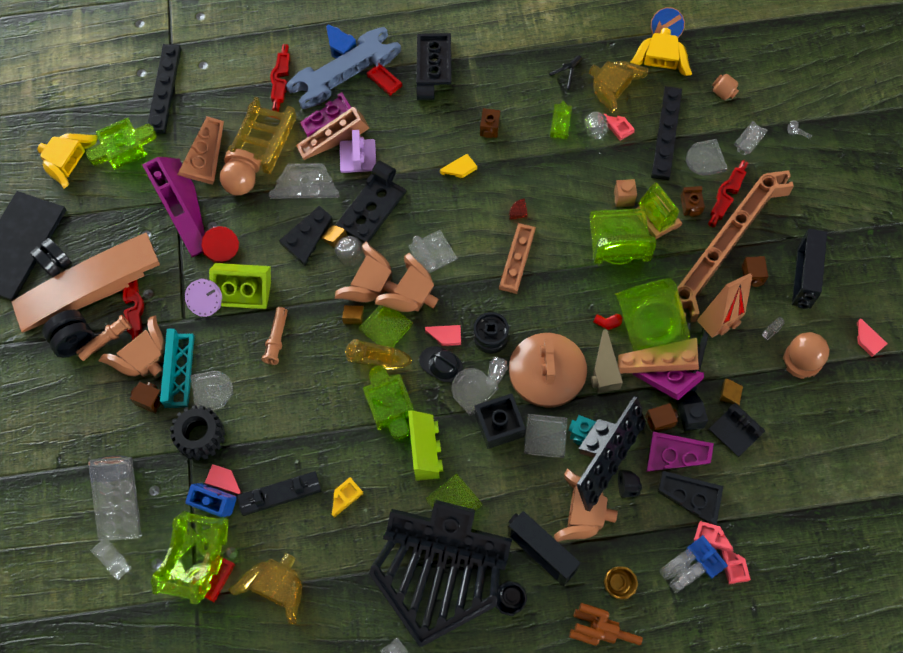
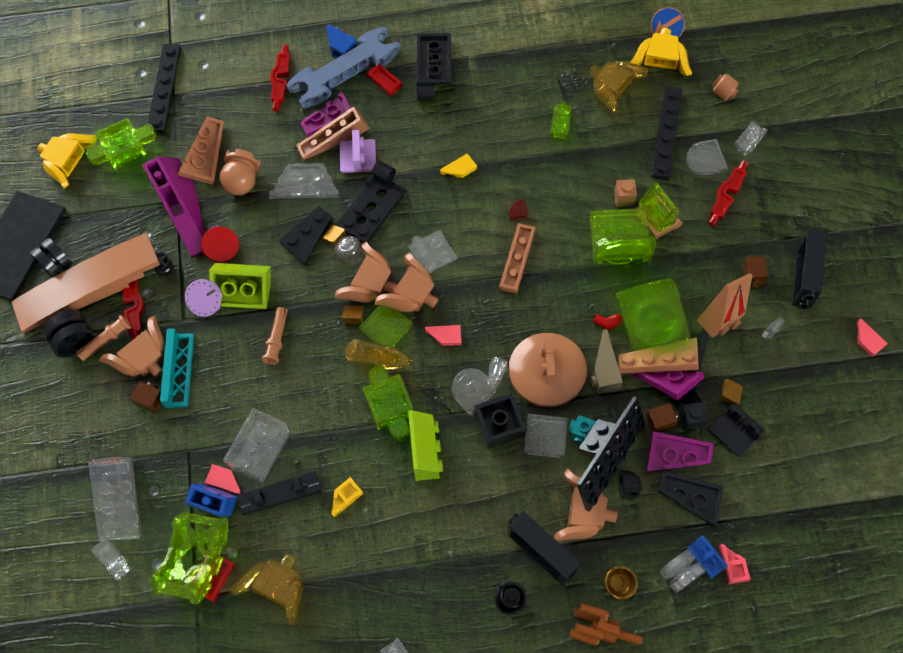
black tyre [170,405,225,460] -> none
clear tile [190,371,233,410] -> none
clear yellow fence [227,97,297,174] -> none
black plate [369,500,512,647] -> none
black piece [419,346,463,383] -> none
clear neon green tile [425,474,483,511] -> none
black wheel [474,312,509,354] -> none
reddish brown brick [480,108,500,138] -> none
black plant [549,55,583,90] -> none
clear head [584,112,609,139] -> none
coral tile [601,114,635,141] -> none
nougat piece [672,171,794,324] -> none
reddish brown brick [681,186,705,216] -> none
coral tile [694,521,733,553] -> none
nougat tile [783,332,830,379] -> none
clear hand [787,120,812,139] -> none
none -> black wheel [154,252,173,275]
none -> clear brick [223,408,291,483]

